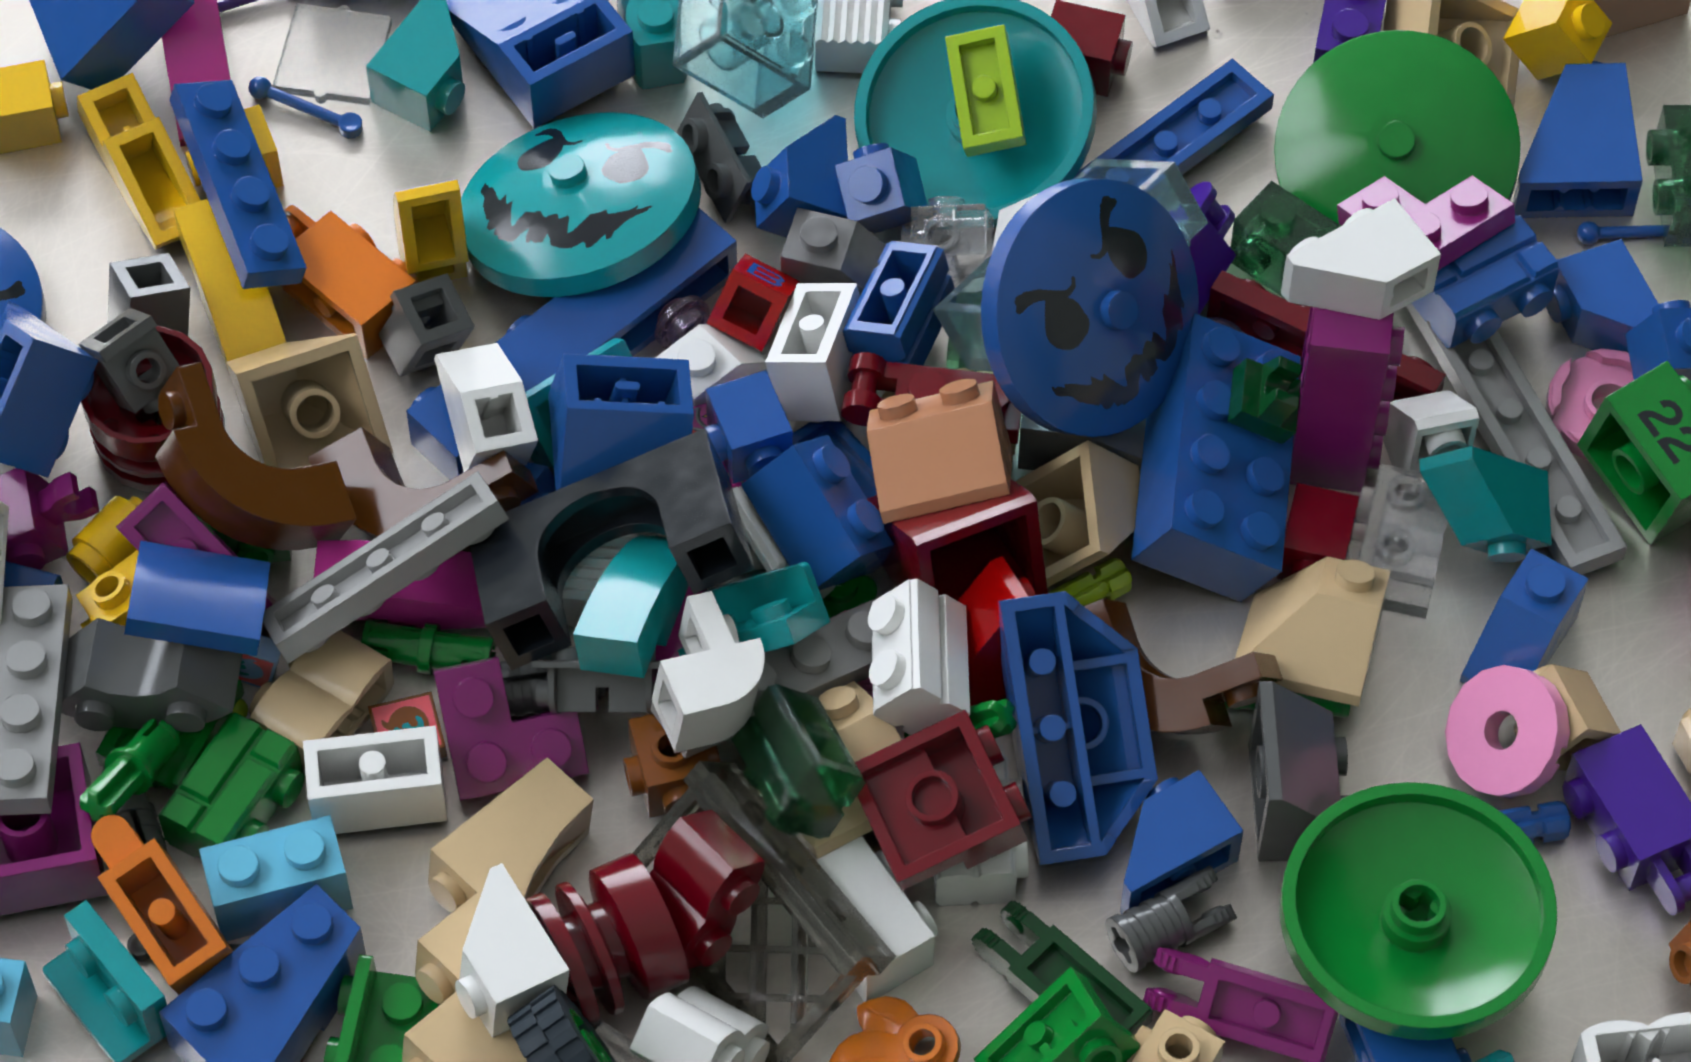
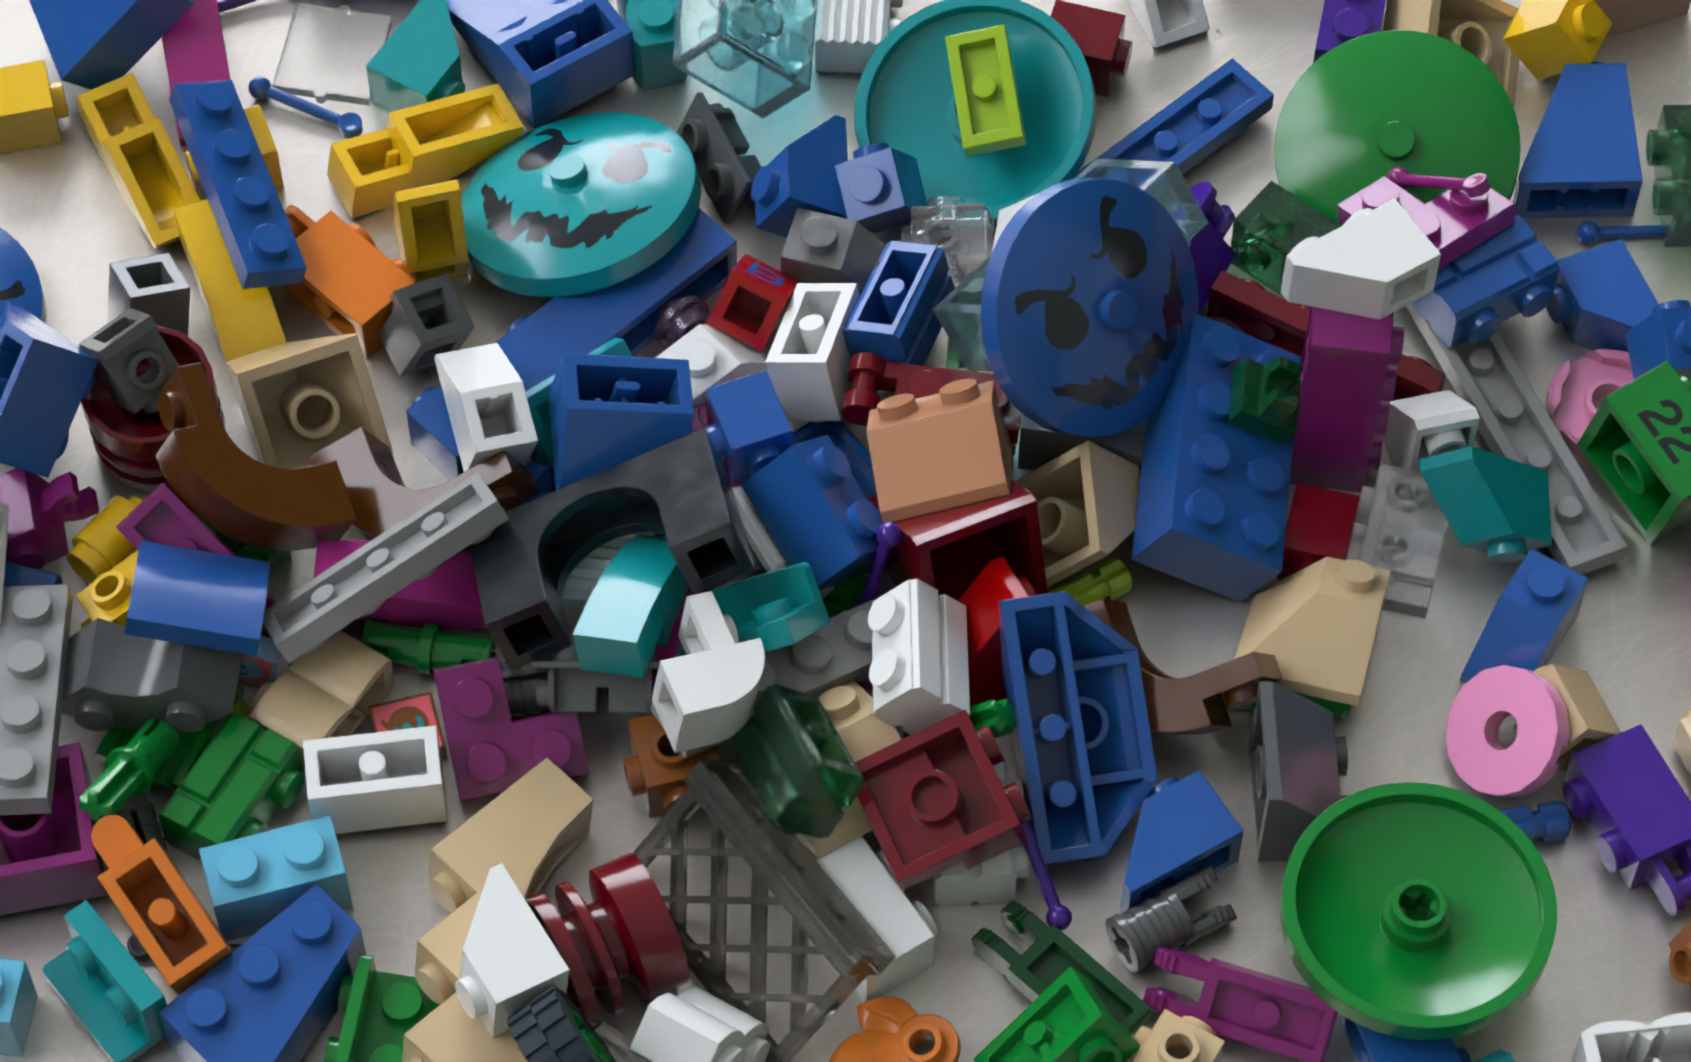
dark red brick [649,809,765,969] -> none
none -> yellow slope [327,83,524,219]
none -> dark purple hinge [853,522,902,608]
none -> dark purple hinge [1021,820,1072,931]
none -> magenta hinge [1387,167,1491,198]

